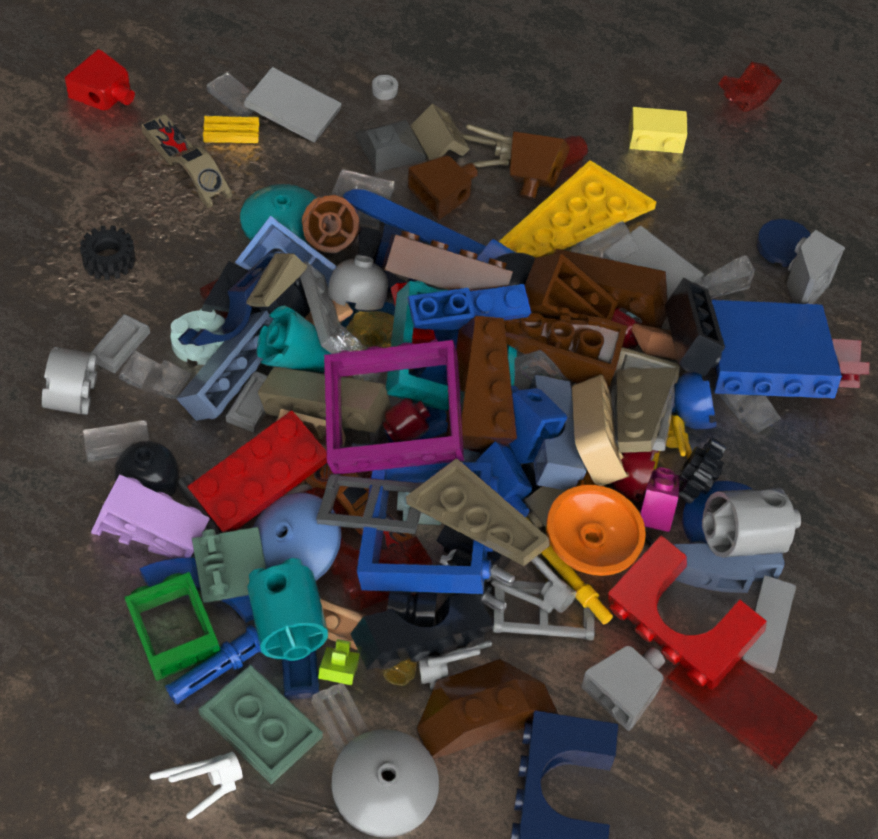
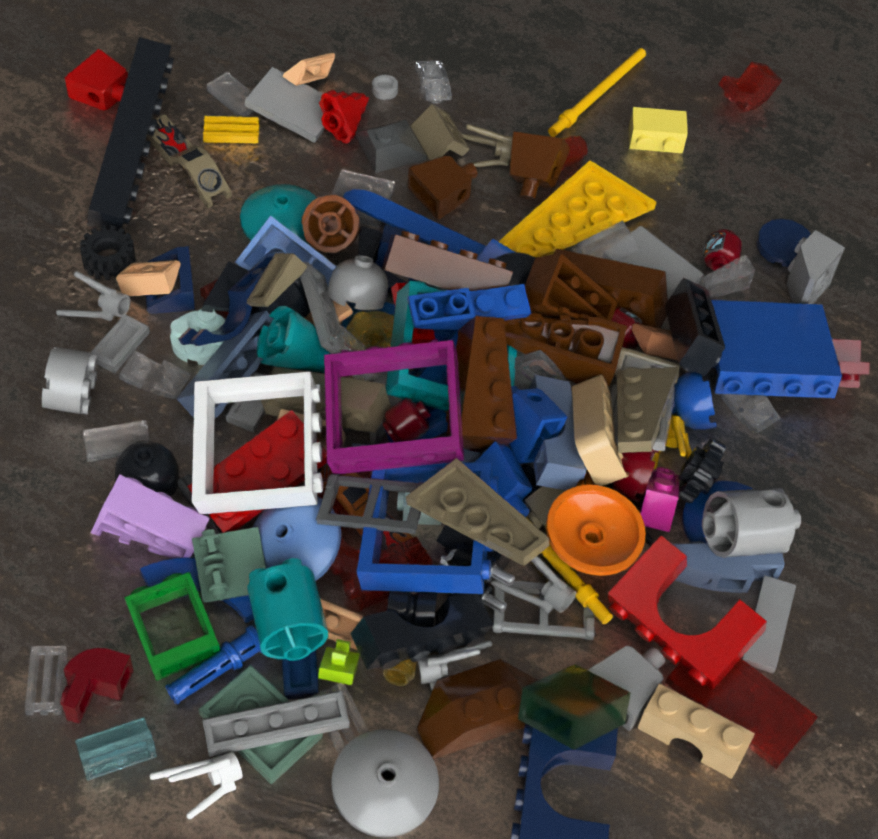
none -> clear tile [25,646,68,716]
none -> light grey plant [56,271,131,321]
none -> dark red brick [60,648,134,724]
none -> clear light blue panel [75,717,157,781]
none -> black brick [87,37,174,231]
none -> light nougat slope [116,260,181,296]
none -> dark blue tile [146,246,195,314]
none -> white window [192,372,323,514]
none -> light grey tile [202,691,350,757]
none -> light nougat slope [283,52,335,86]
none -> red rock [319,89,369,144]
none -> clear slope [415,61,452,103]
none -> clear green brick [518,664,631,750]
none -> yellow bar [548,48,646,137]
none -> tan arch [638,683,755,779]
none -> dark red head [703,229,742,273]

